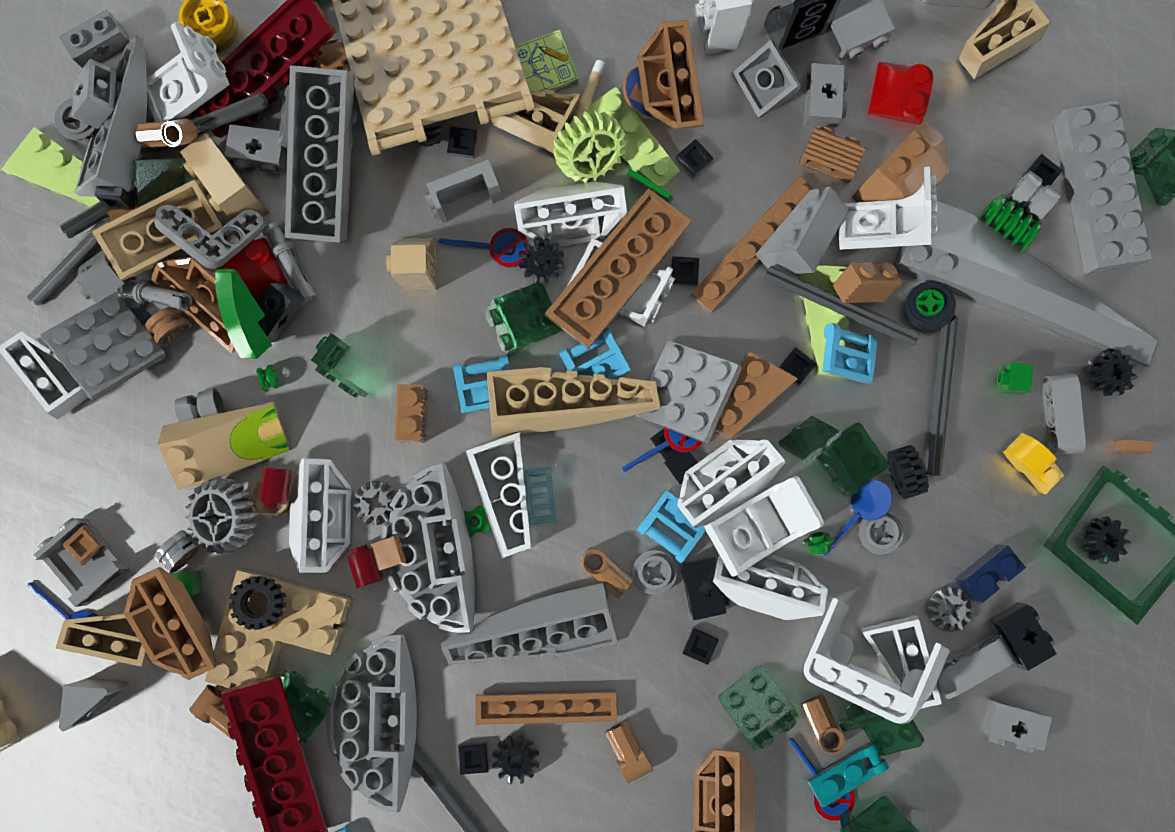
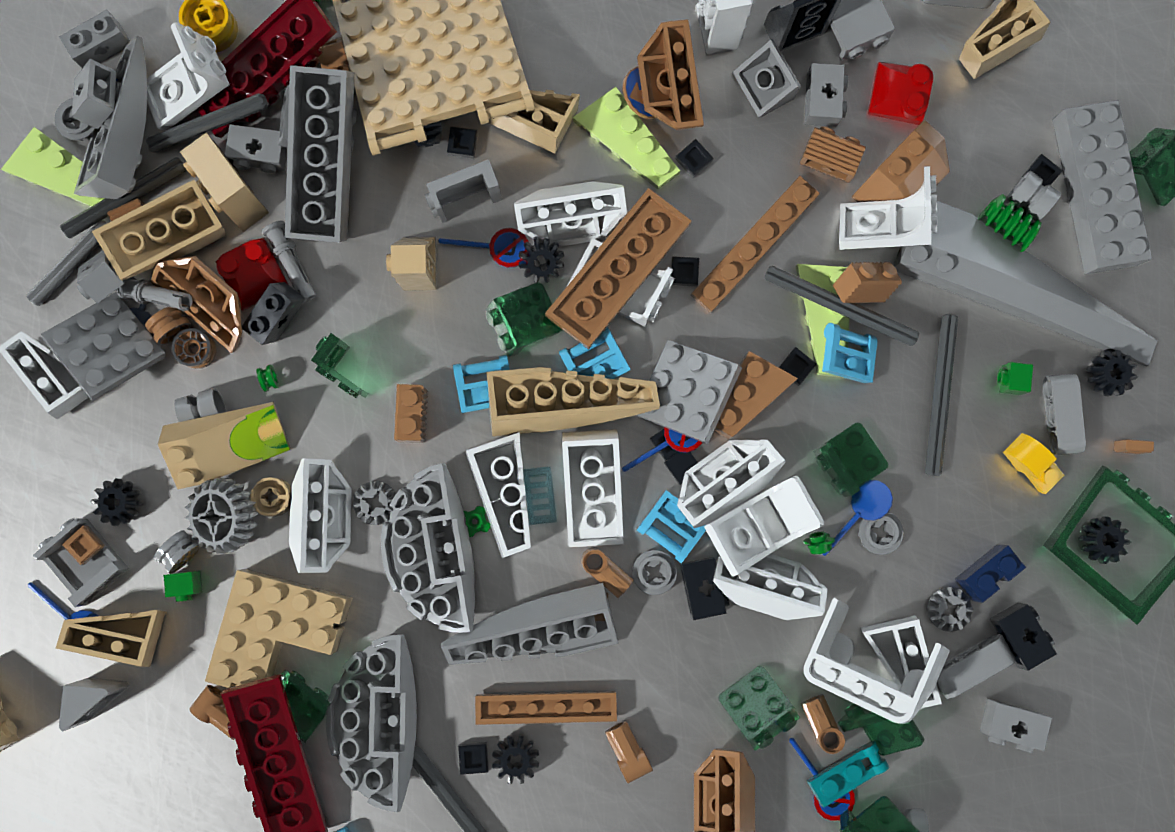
black tile [94,186,136,210] -> none
medium nougat wedge [124,567,216,680] -> none
clear green piece [132,158,185,207] -> none
medium nougat piece [135,118,198,148] -> none
light grey beam [154,205,264,269] -> none
green slope [215,269,272,359] -> none
black tyre [228,576,287,630] -> none
dark red brick [258,467,292,509] -> none
dark red brick [347,544,383,589] -> none
medium nougat tile [370,535,406,571] -> none
yellowish green tile [515,30,579,92] -> none
yellowish green gear [553,110,627,183] -> none
tan bar [571,60,606,123] -> none
green piece [626,168,674,203] -> none
black tile [682,627,719,665] -> none
light grey wedge [755,187,848,274] -> none
clear green piece [778,416,842,463] -> none
black tyre [887,445,929,499] -> none
black wheel [905,281,956,331] -> none
none -> black gear [90,478,143,526]
none -> medium nougat wheel [172,328,217,369]
none -> white slope [562,429,624,547]

